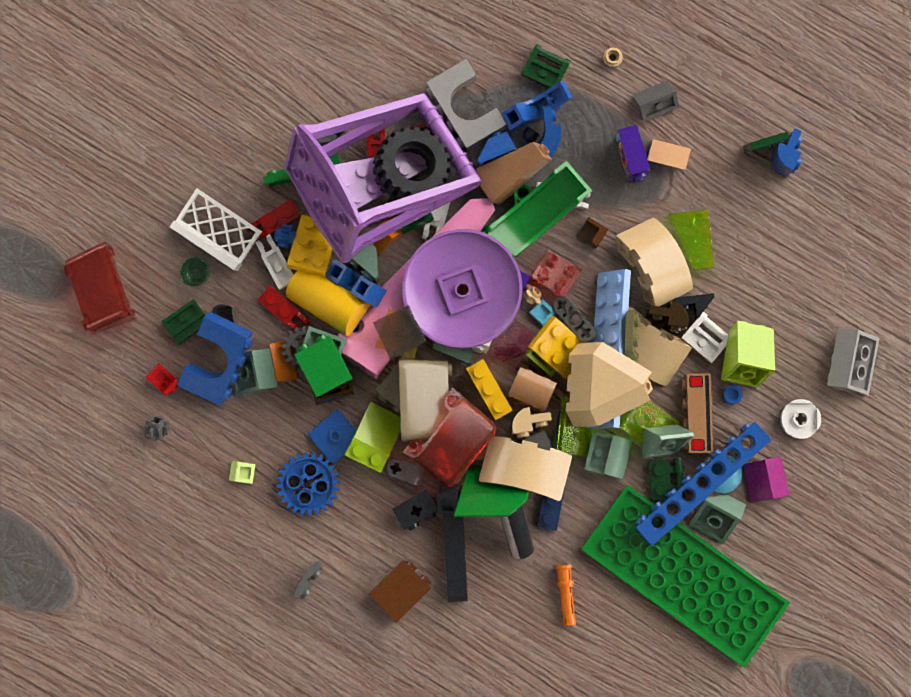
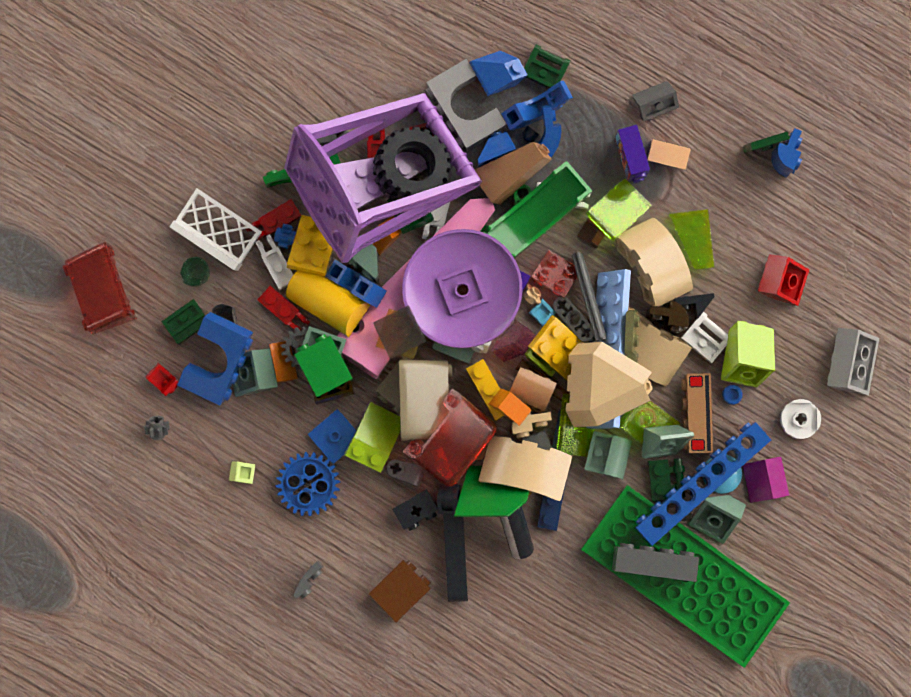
orange pin [554,564,576,626] -> none
tan plate [603,48,623,67] -> none
none -> blue slope [469,51,527,96]
none -> orange slope [489,388,532,426]
none -> dark grey axle [572,252,607,342]
none -> clear neon green tile [586,178,652,241]
none -> dark grey brick [612,543,699,582]
none -> red slope [758,254,810,306]

